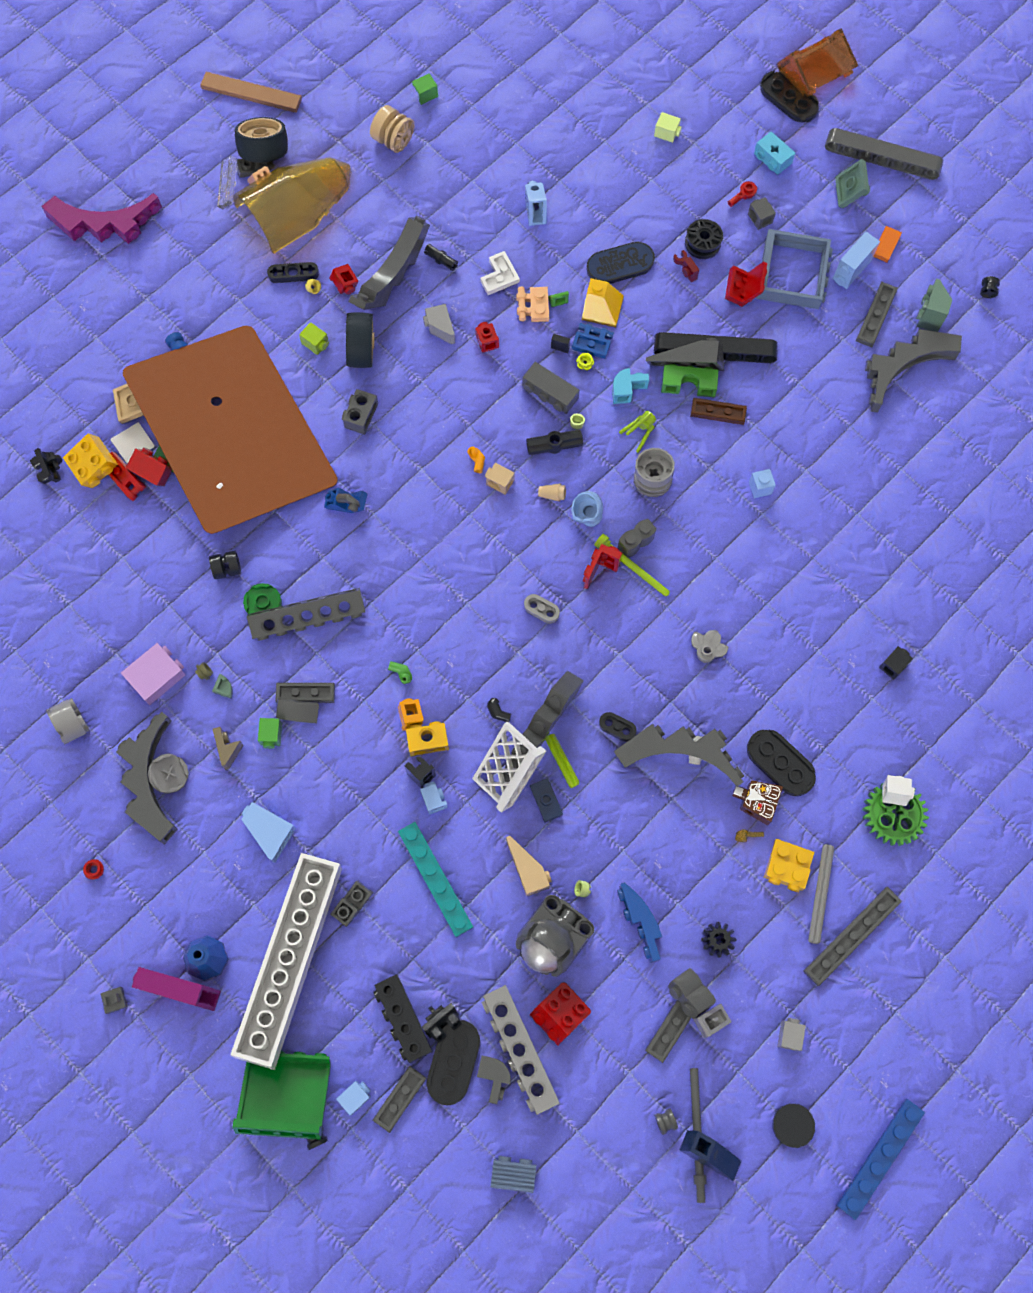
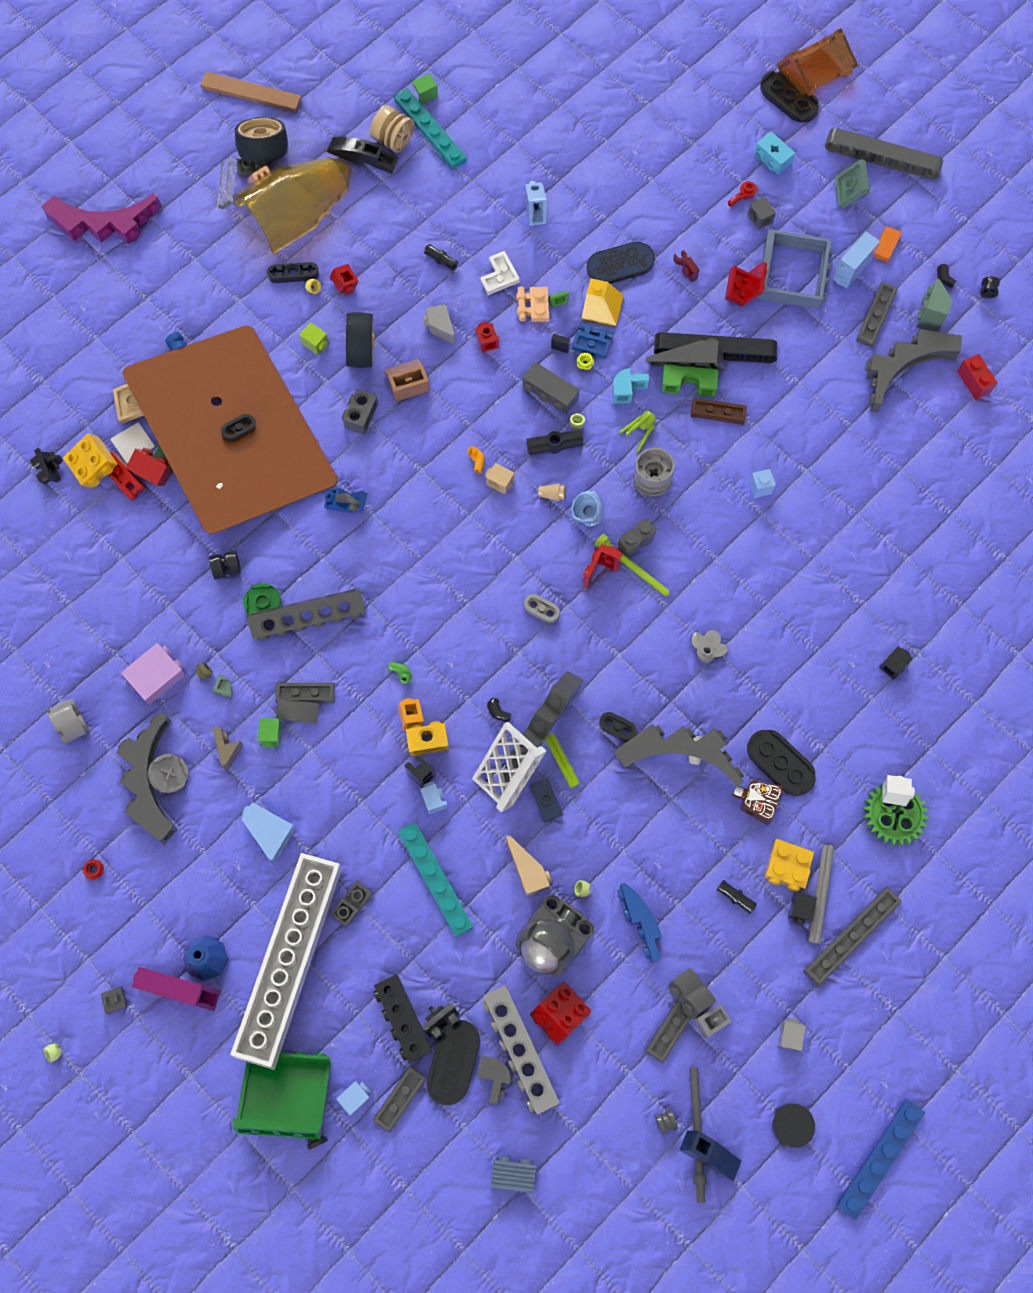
dark grey arch [348,216,430,310] -> none
yellowish green brick [654,112,682,143] -> none
black wheel [685,219,723,259] -> none
black gear [701,922,736,958] -> none
clear yellow hand [735,829,764,842] -> none
none -> yellowish green hinge [43,1043,62,1063]
none -> black plate [221,414,256,442]
none -> black slope [327,137,398,174]
none -> medium nougat slope [384,359,430,402]
none -> teal plate [394,88,467,169]
none -> black pin [717,880,757,914]
none -> black brick [788,892,817,925]
none -> black arm [937,264,956,289]
none -> red brick [957,354,998,400]

